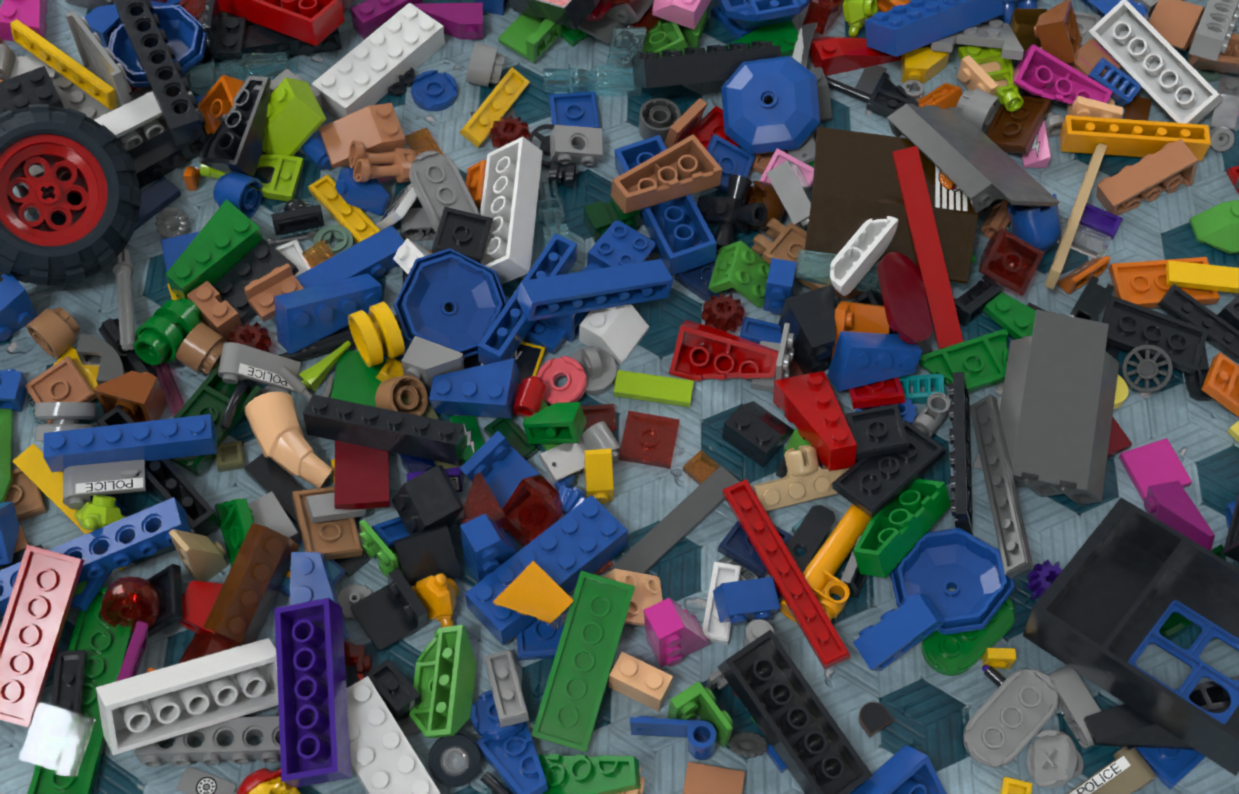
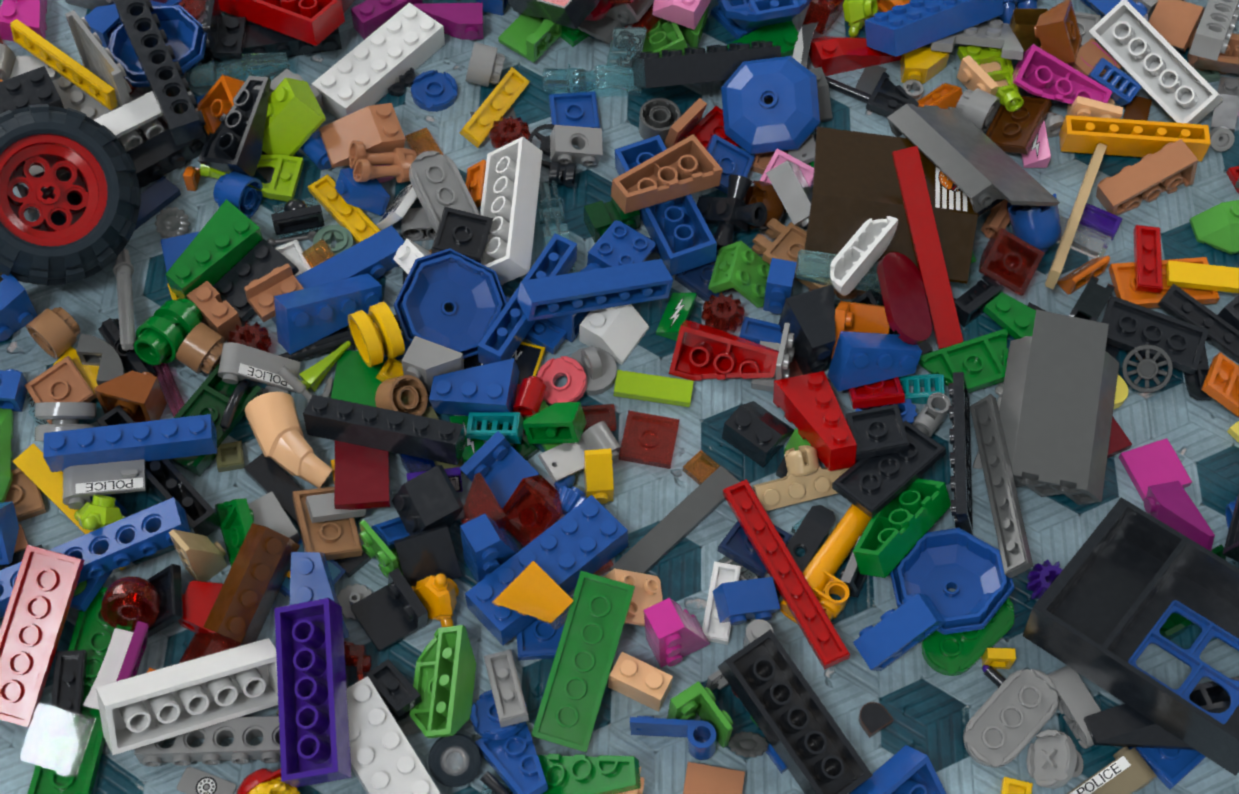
none -> white sticker [83,628,134,710]
none -> teal slope [466,412,524,444]
none -> green slope [656,292,697,341]
none -> red tile [1133,225,1163,293]

